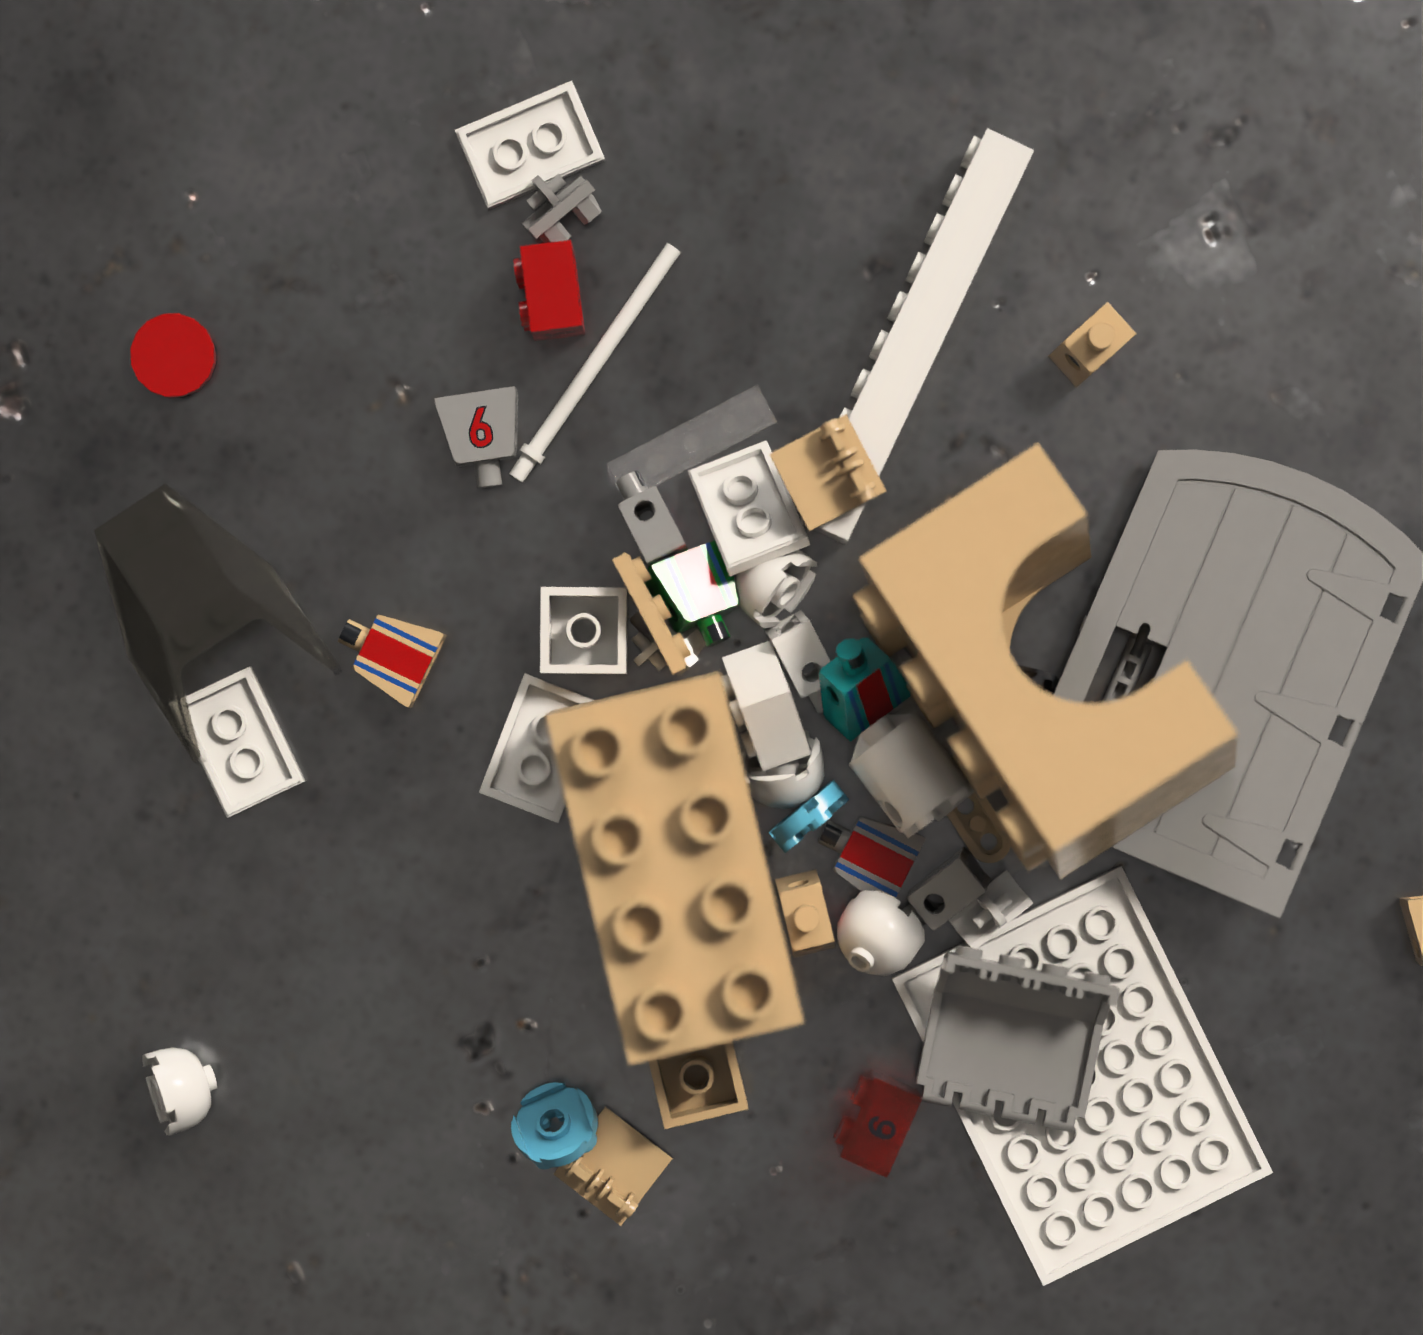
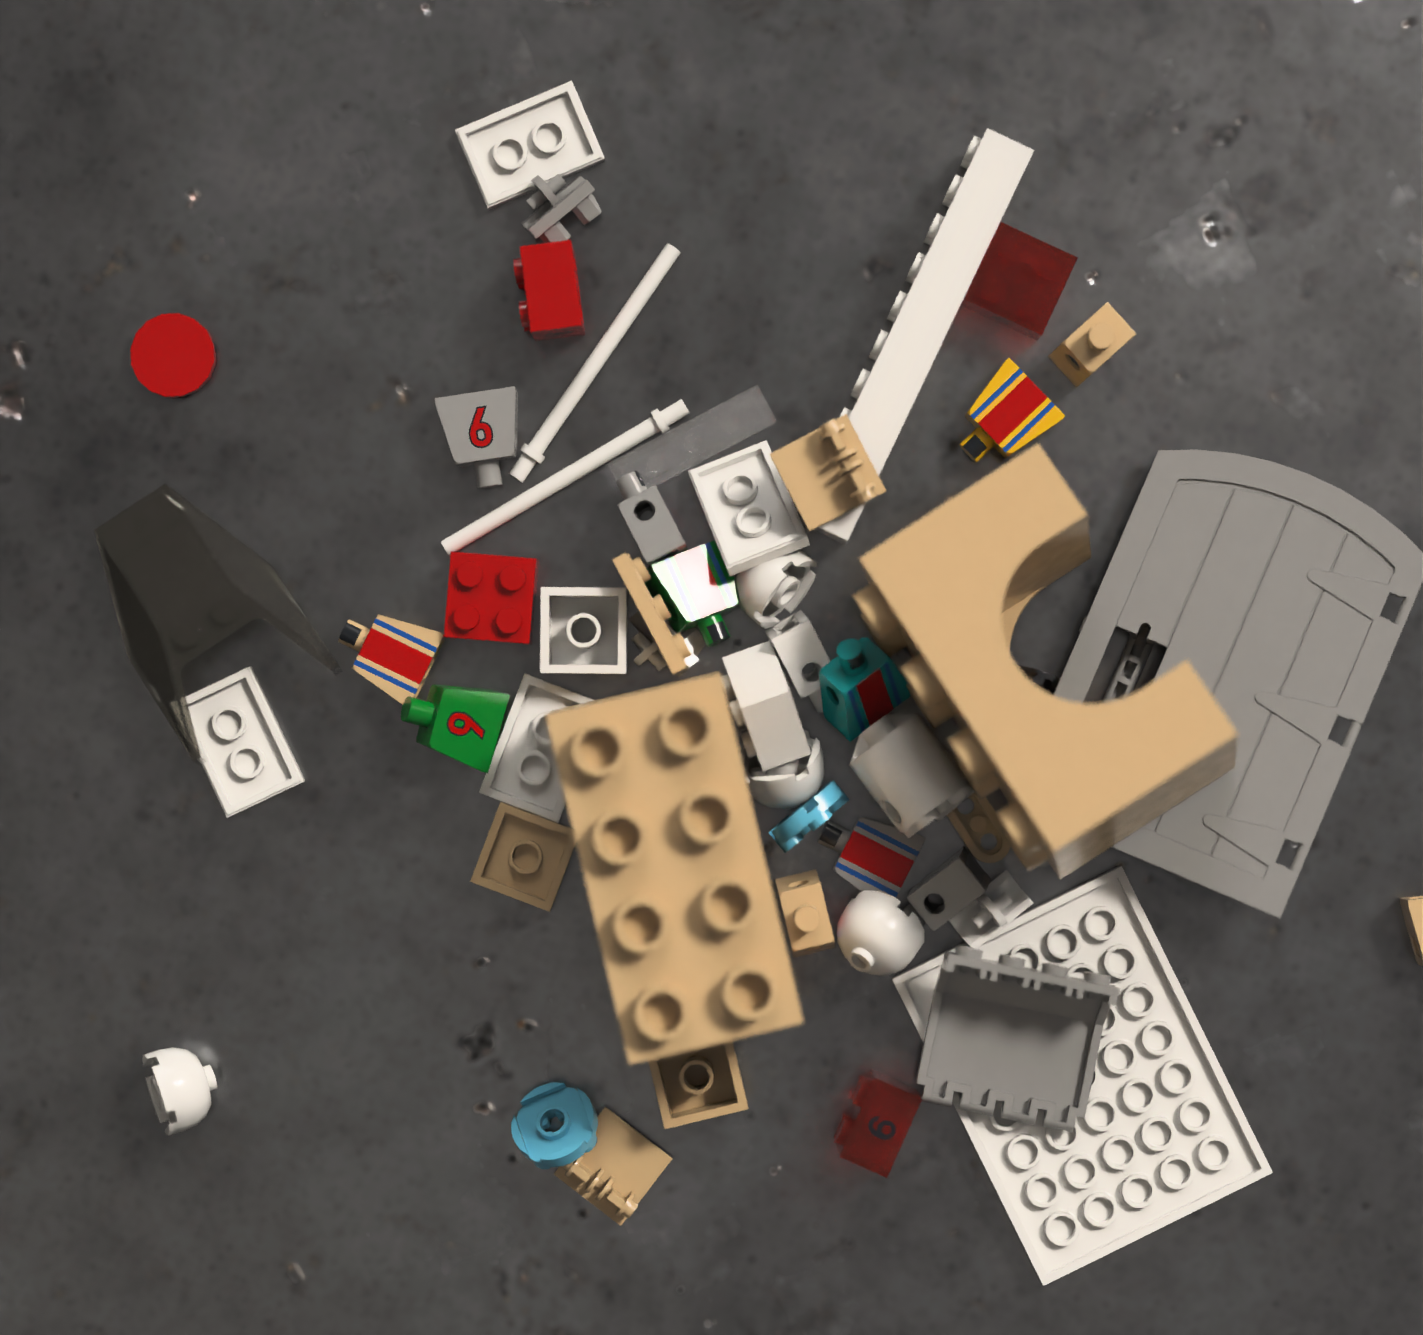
none -> green torso [401,684,510,773]
none -> white bar [441,399,690,556]
none -> red brick [444,552,539,645]
none -> tan plate [470,802,576,912]
none -> torso [959,358,1065,463]
none -> clear red brick [961,222,1078,340]

